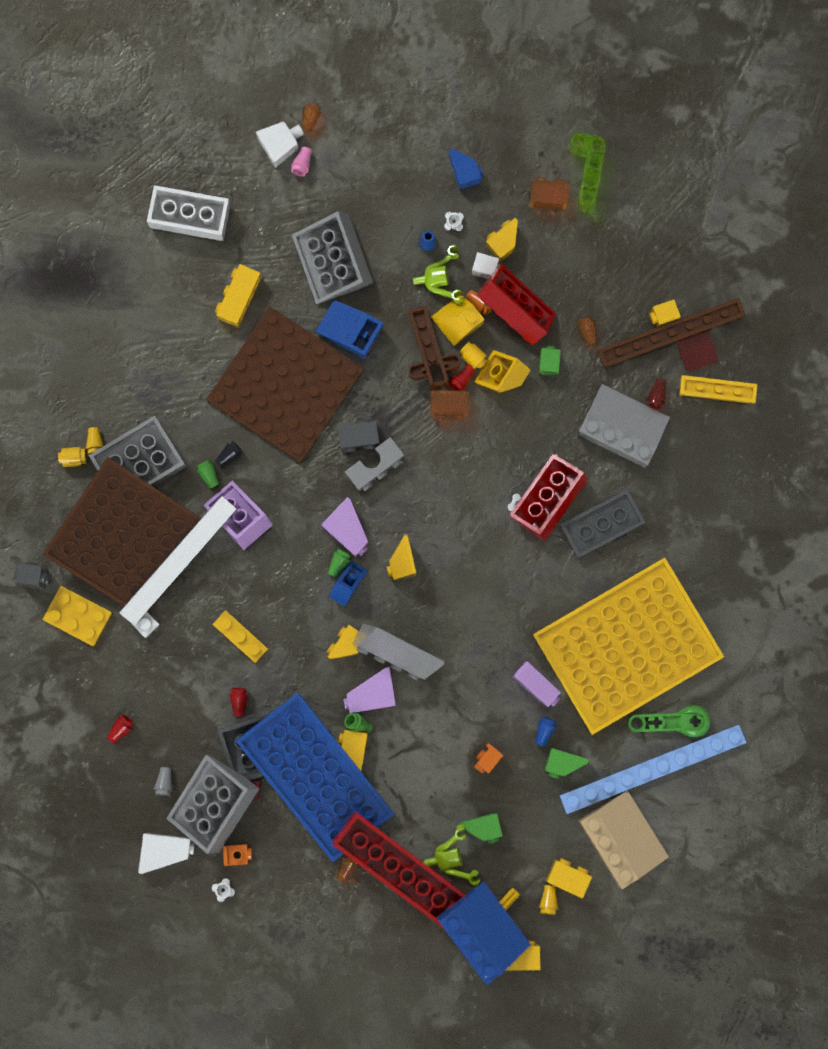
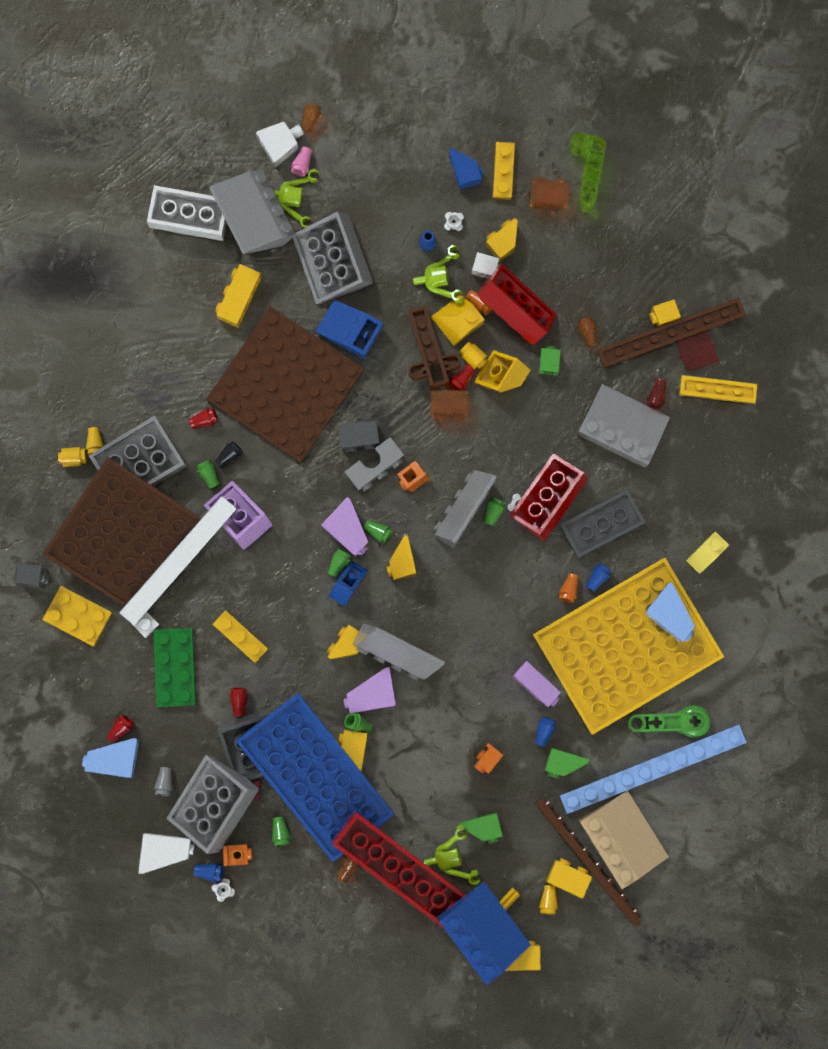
none -> light blue slope [82,738,140,778]
none -> green plate [153,628,196,707]
none -> red cone [188,407,218,429]
none -> blue cone [194,863,224,883]
none -> light grey slope [209,169,295,254]
none -> bright green cone [272,817,291,846]
none -> lime piece [273,169,319,229]
none -> bright green cone [363,520,393,544]
none -> orange brick [397,460,431,493]
none -> light grey slope [433,470,497,549]
none -> bright green cone [483,497,506,526]
none -> yellow plate [493,142,515,200]
none -> reddish brown plate [535,798,642,927]
none -> orange cone [558,573,579,603]
none -> blue cone [586,563,612,592]
none -> light blue slope [644,582,695,642]
none -> light yellow slope [686,532,729,574]

